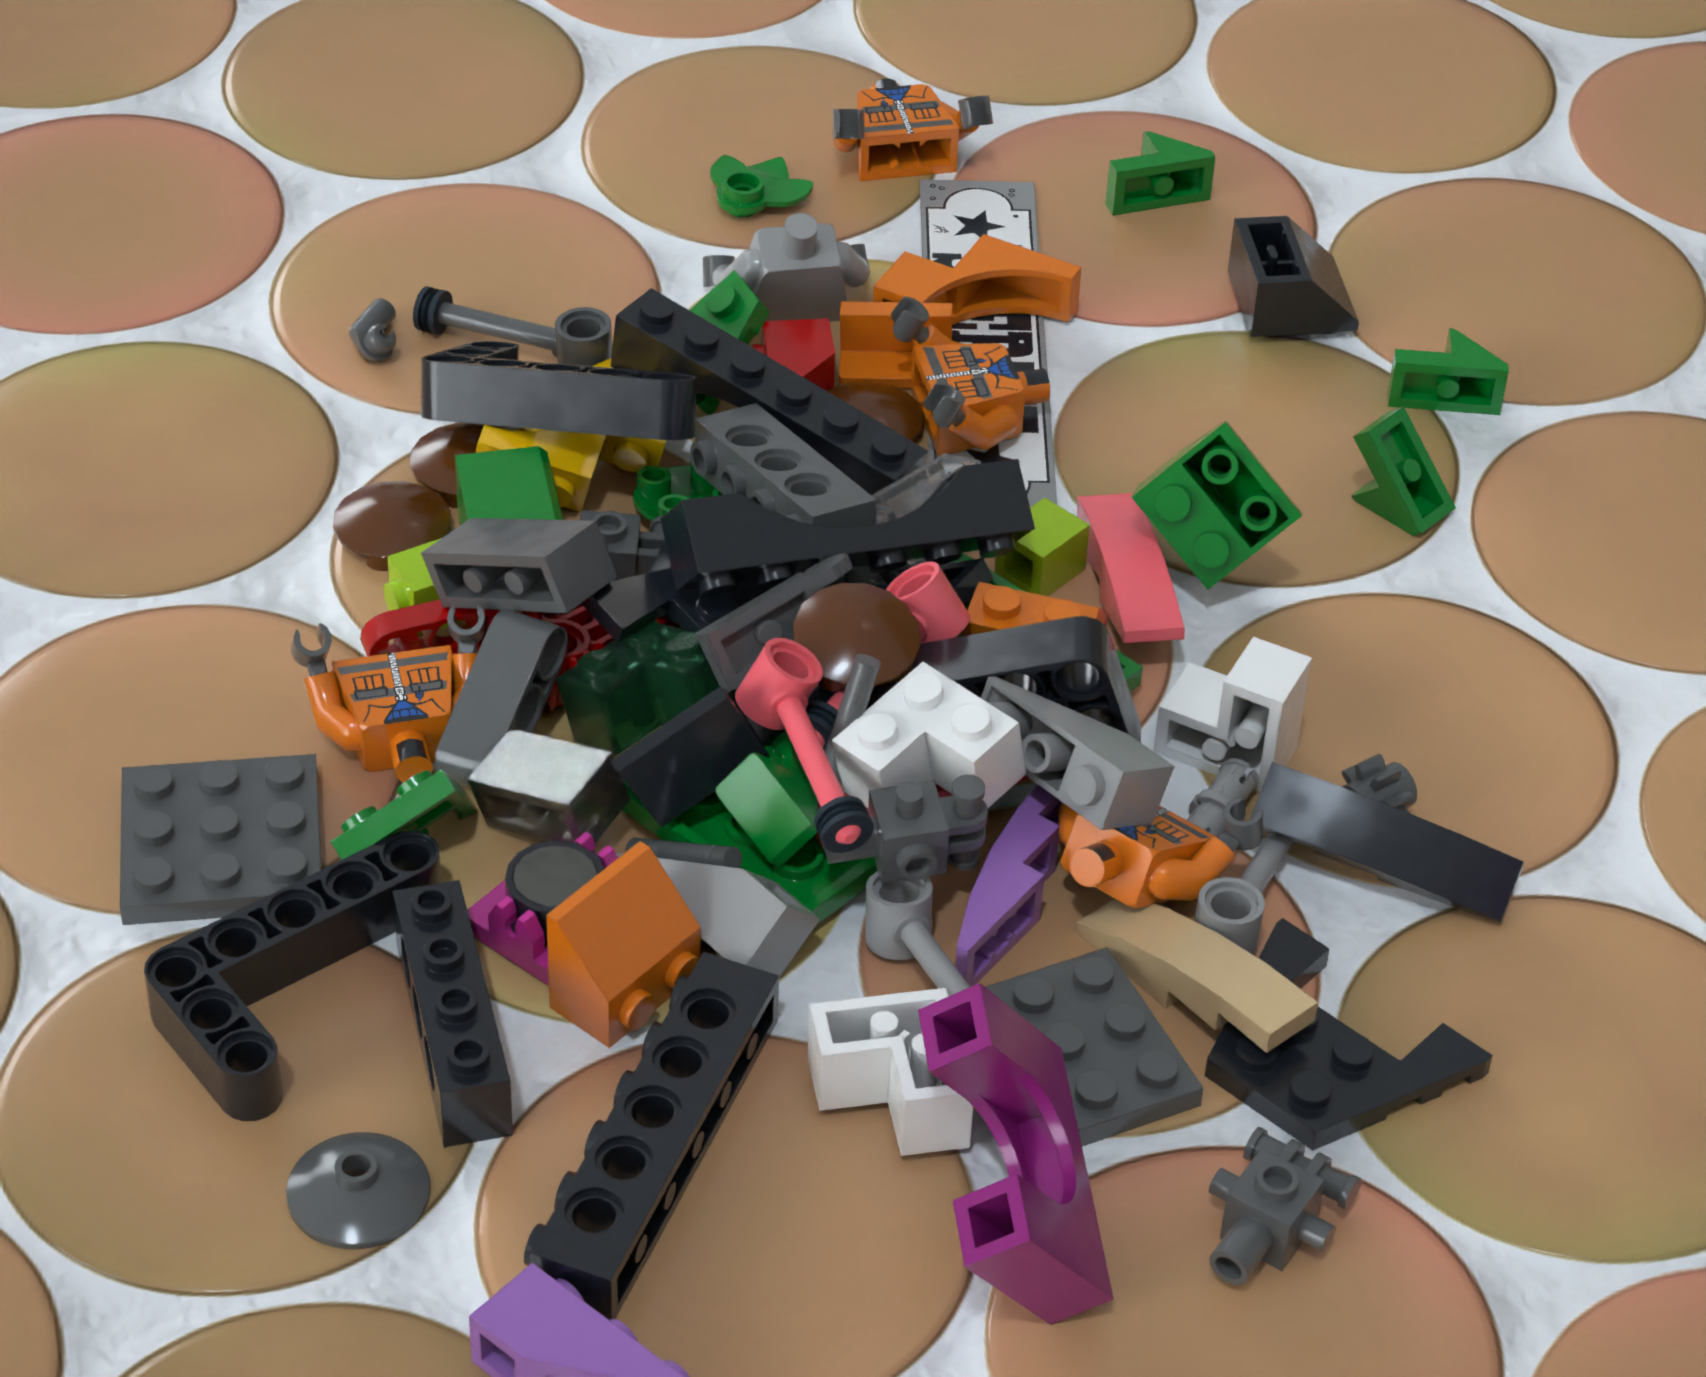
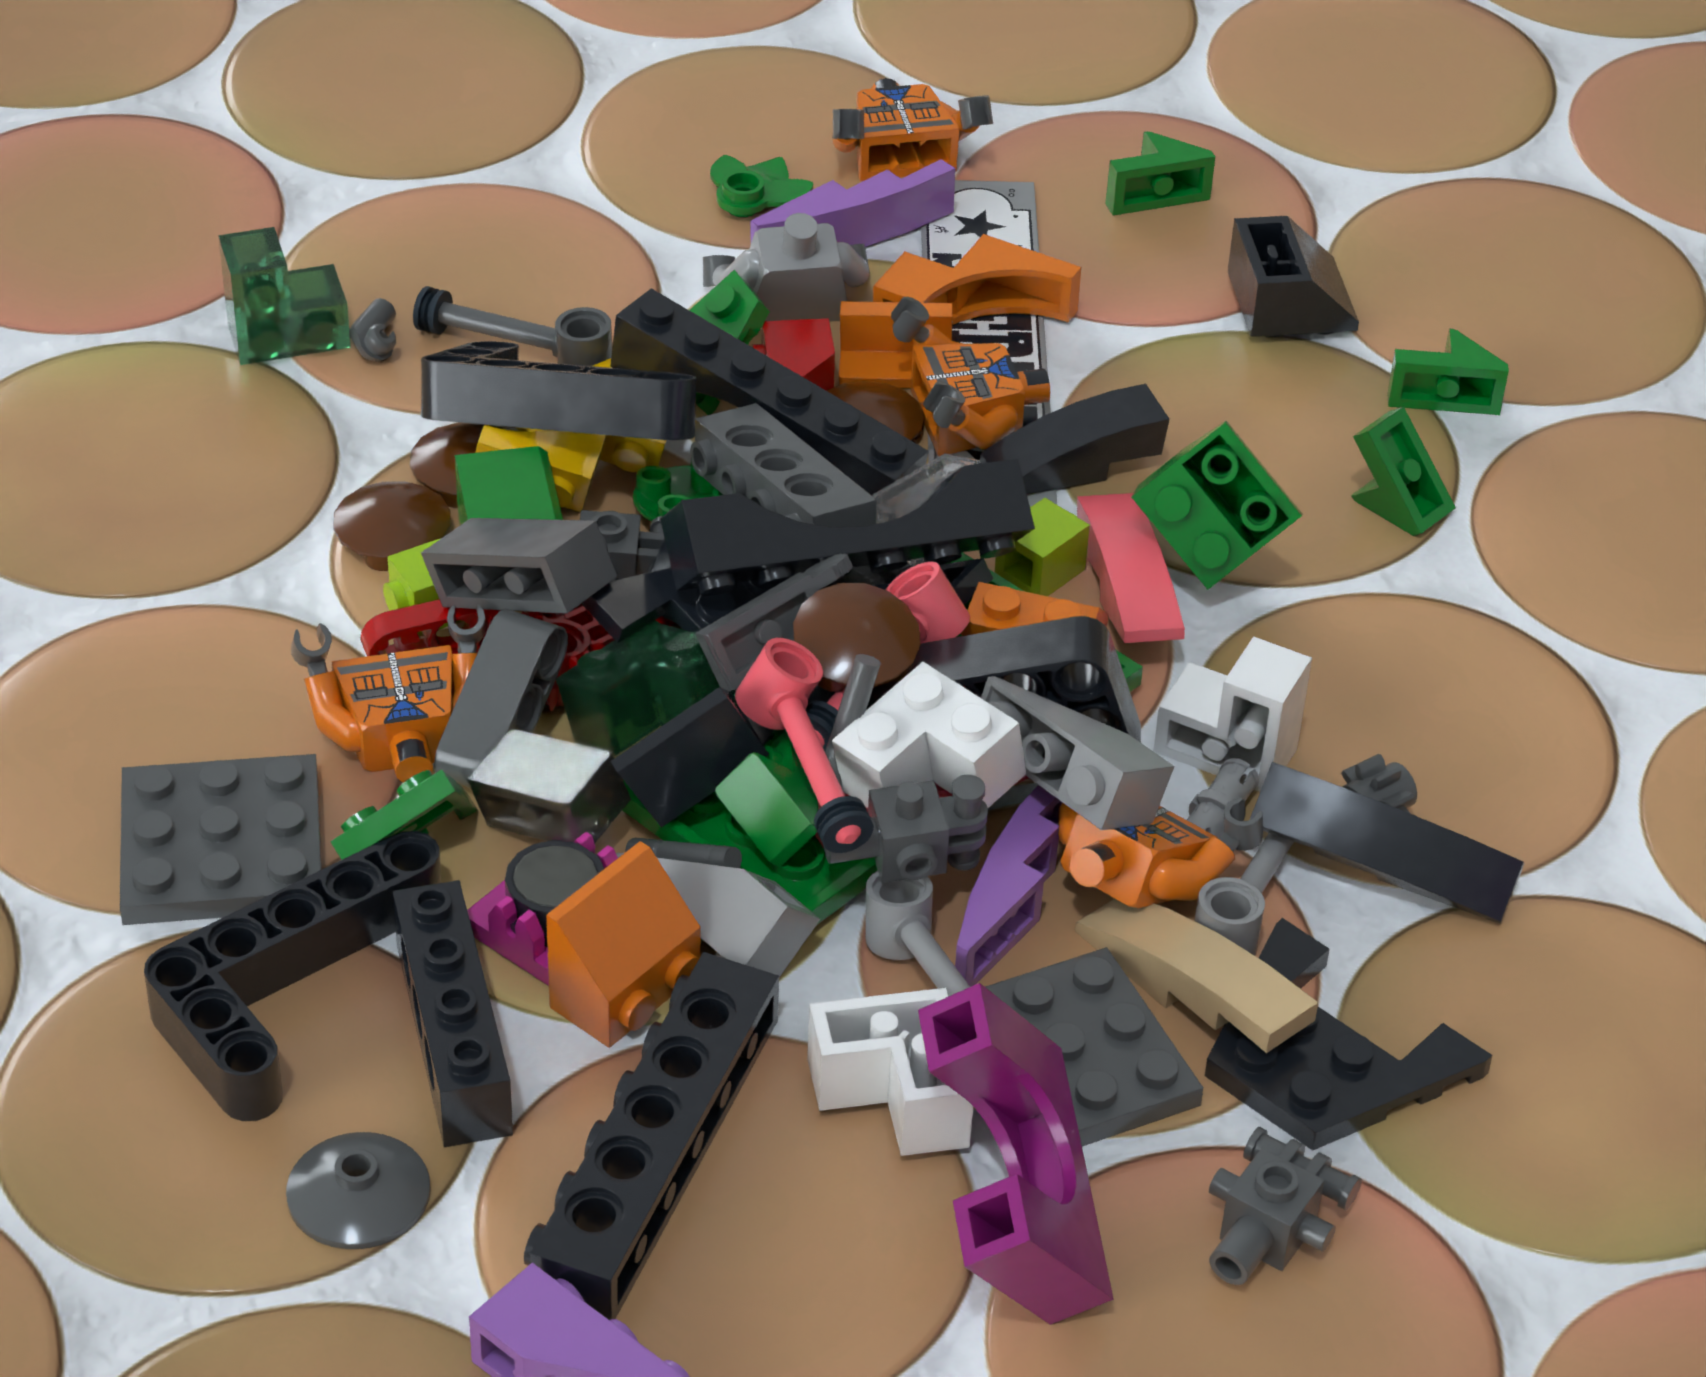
none -> clear green brick [218,227,351,365]
none -> medium lavender slope [750,159,955,247]
none -> black slope [979,383,1170,494]

